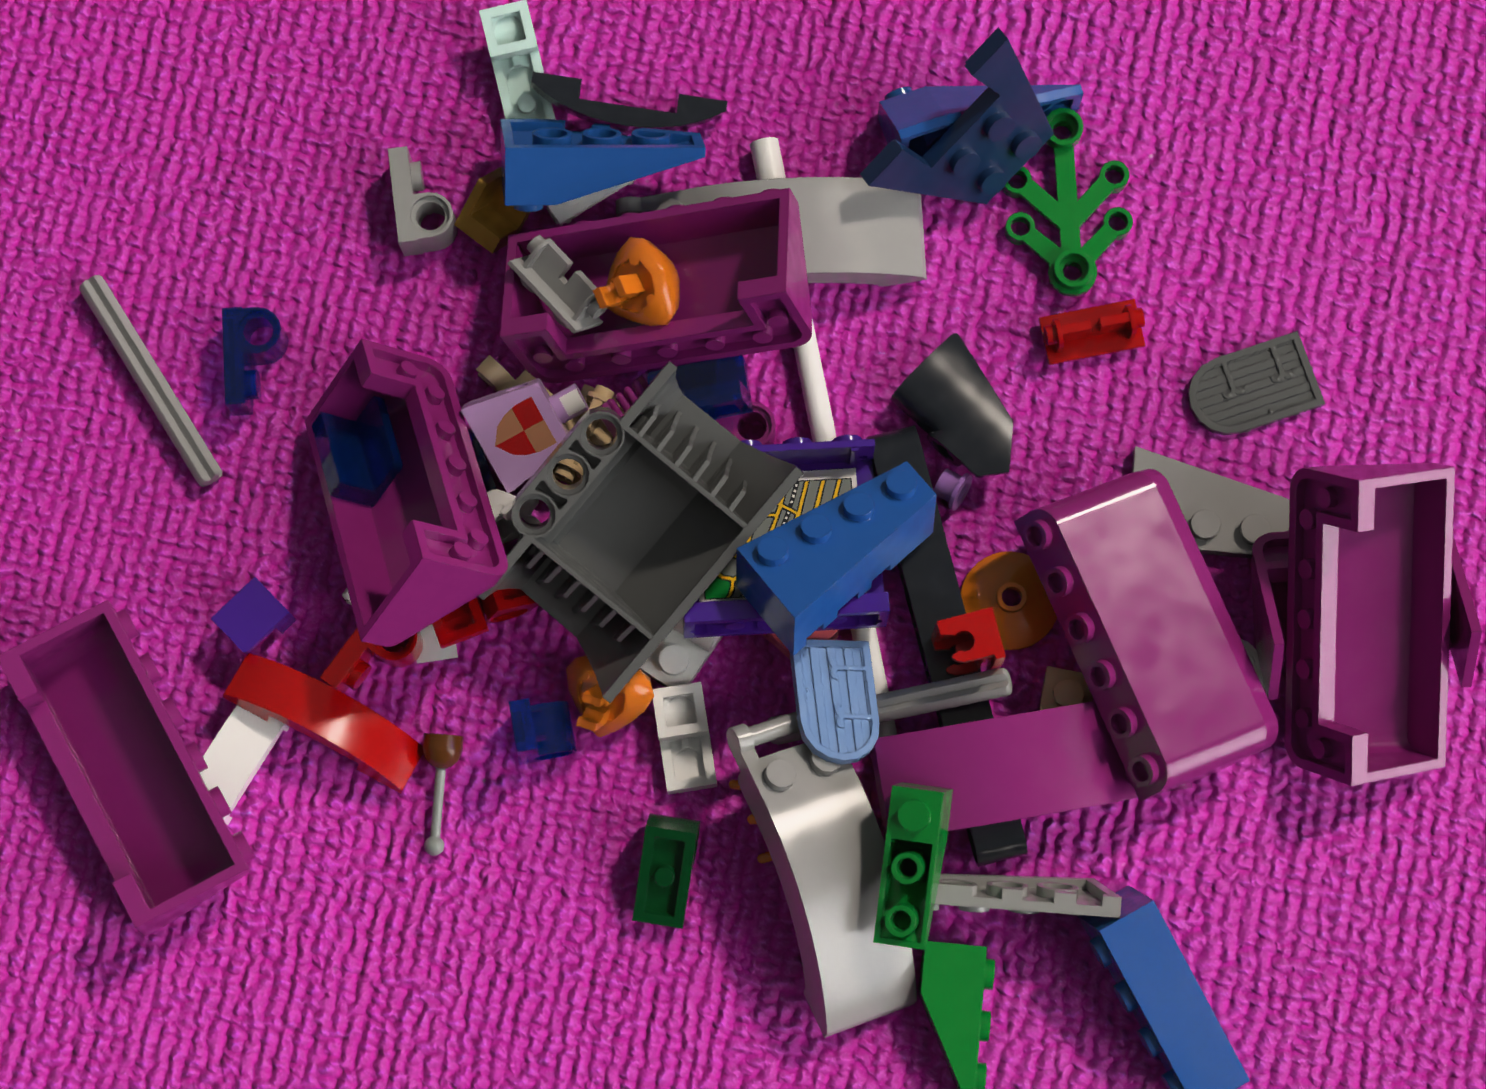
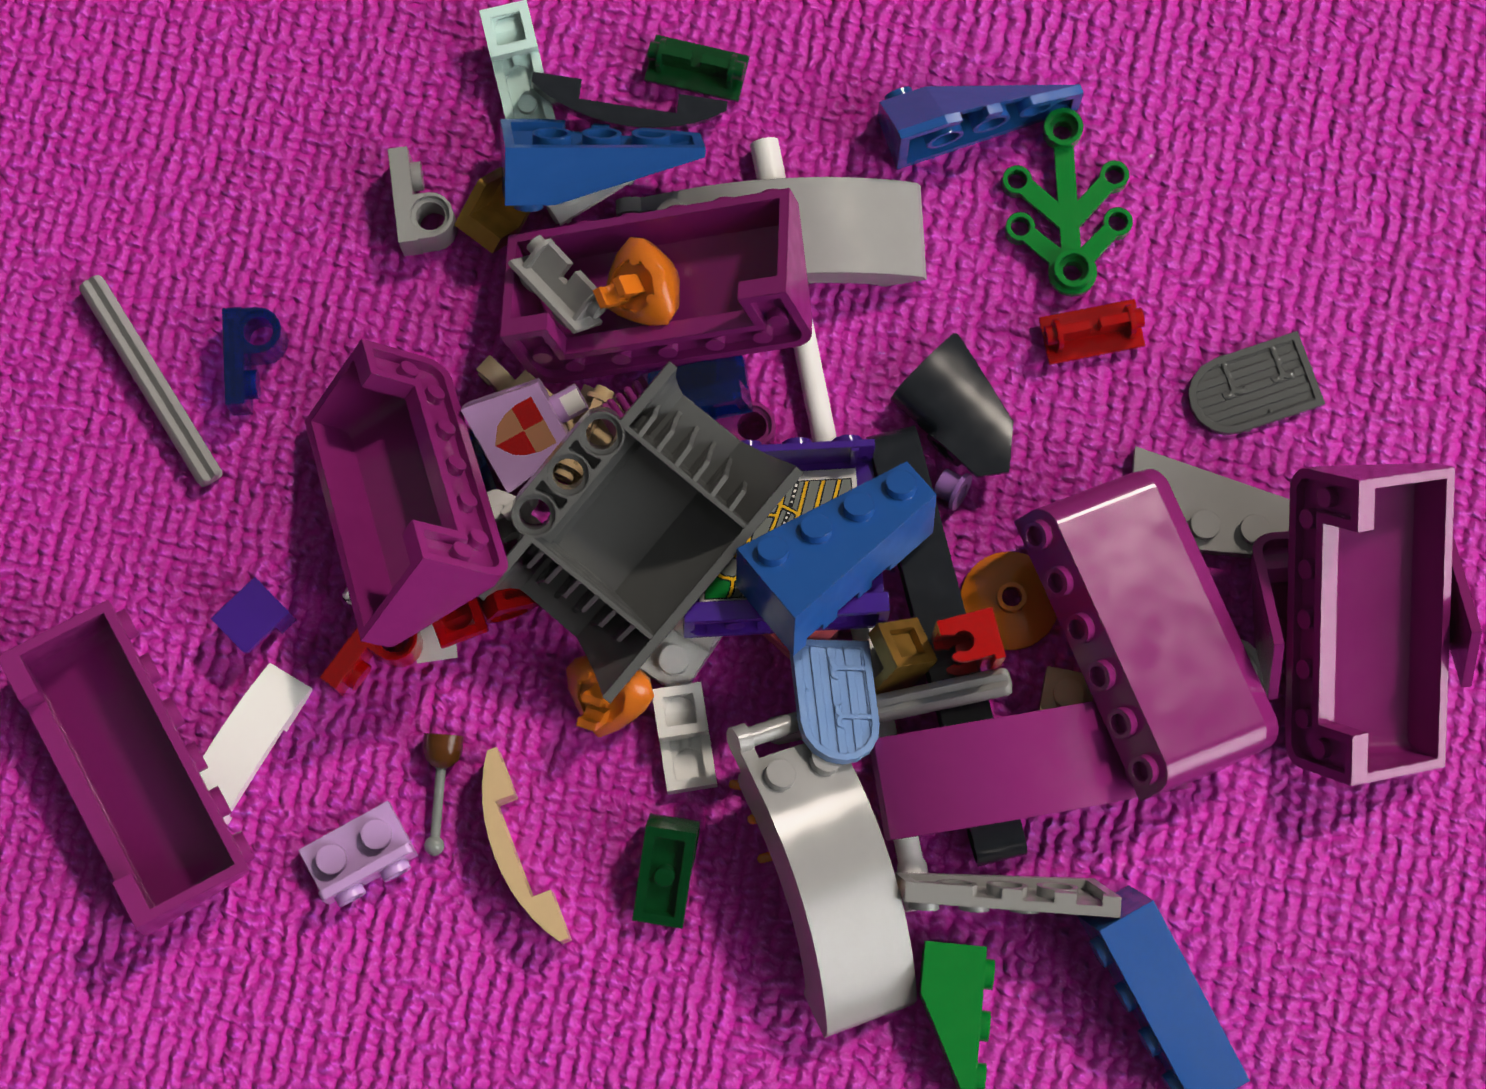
red slope [223,653,423,794] -> none
clear blue panel [311,396,403,507] -> none
clear blue plate [509,698,577,765] -> none
dark blue wing [860,27,1054,204] -> none
green slope [873,782,953,950] -> none
none -> lavender bracket [298,801,418,907]
none -> tan slope [482,747,572,944]
none -> dark green hinge [644,35,750,102]
none -> pearl gold panel [868,617,938,694]

